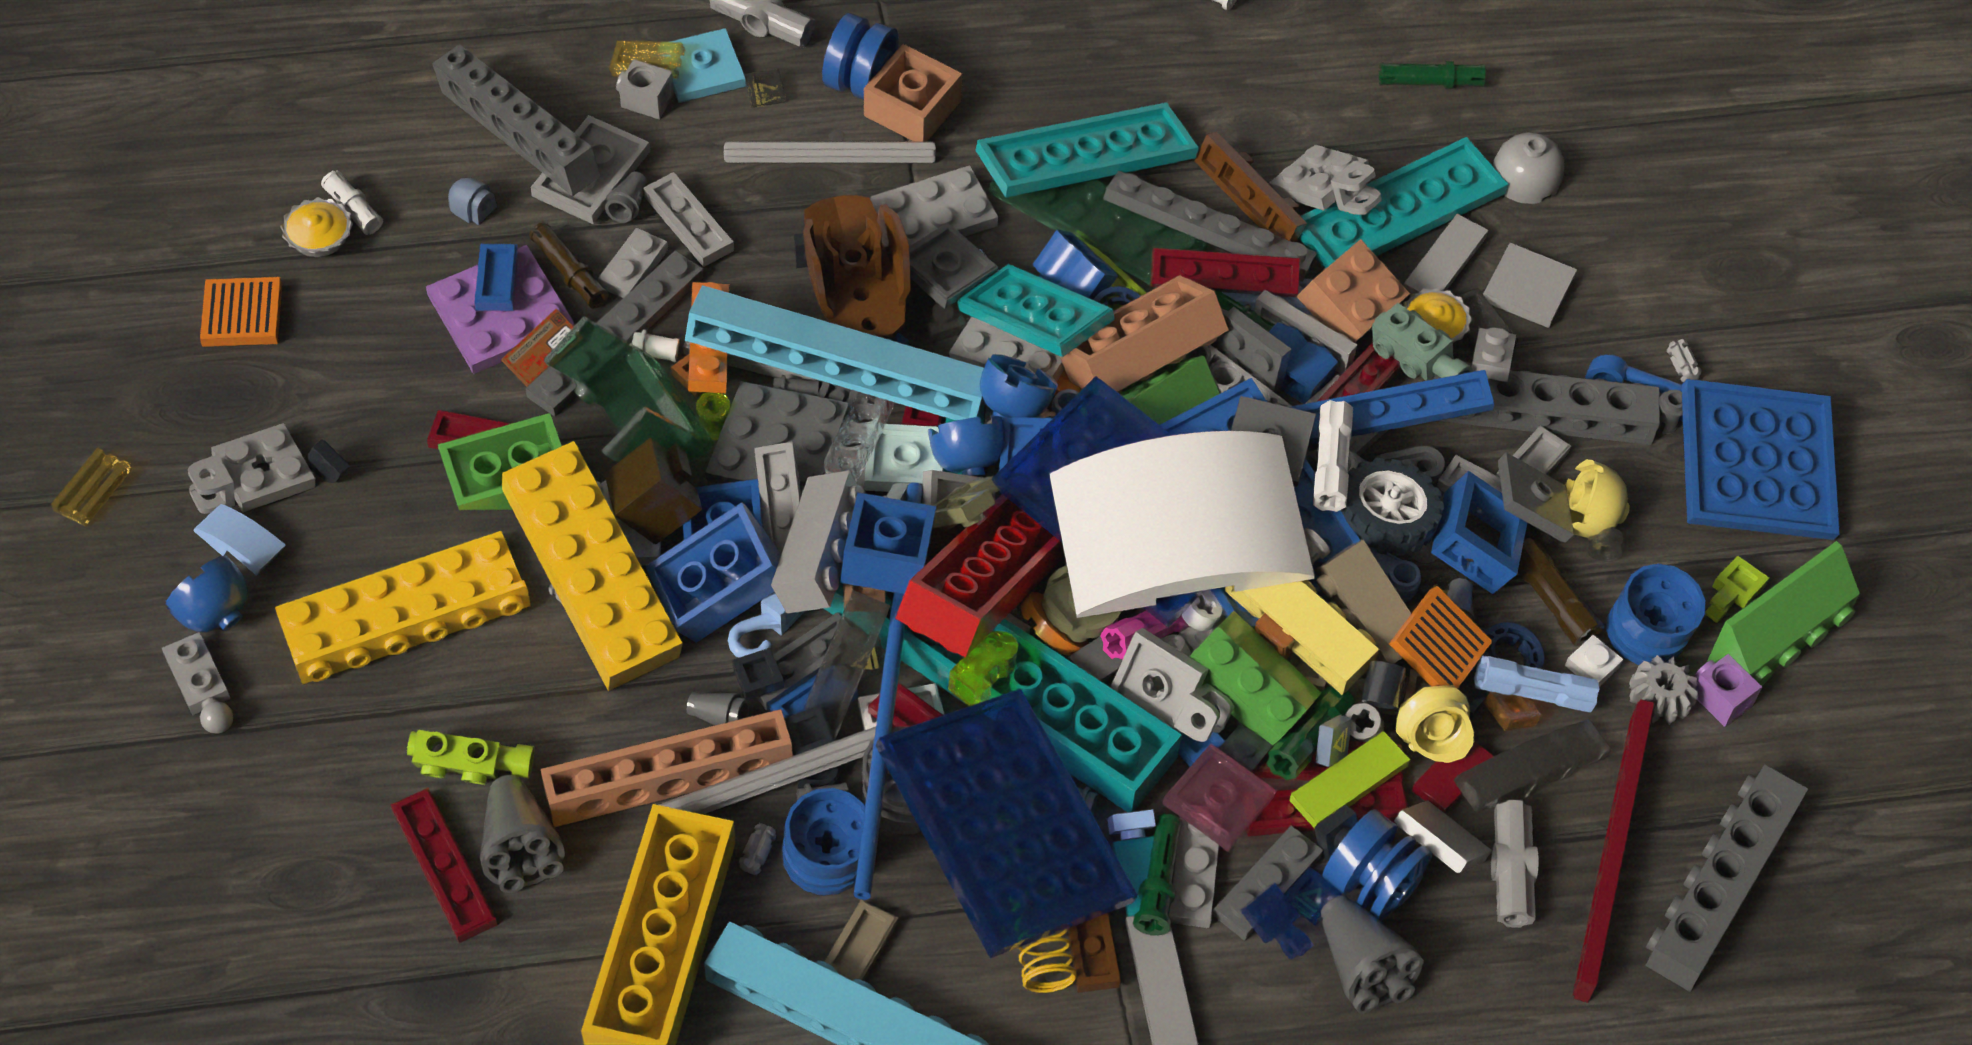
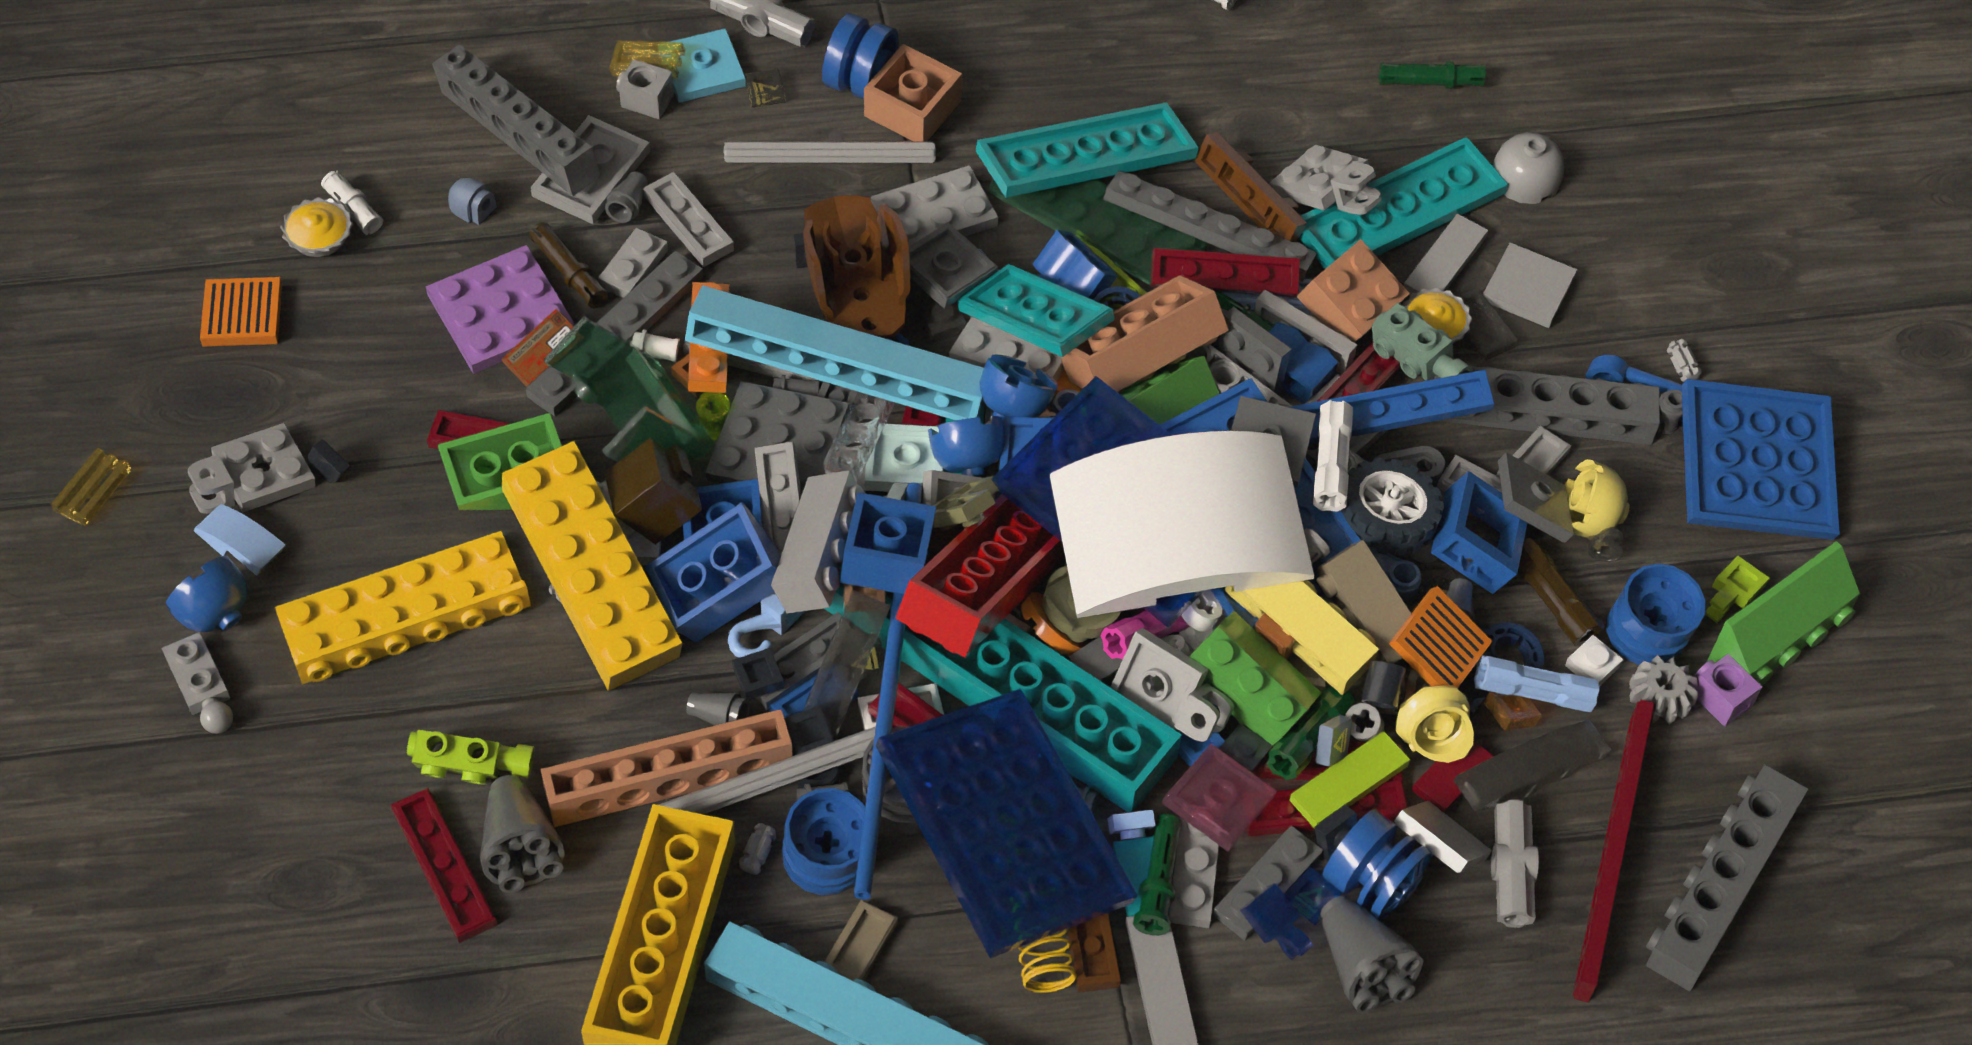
blue tile [474,244,519,311] -> none
clear neon green leg [948,631,1018,713] -> none
light grey plate [1472,328,1516,382] -> none

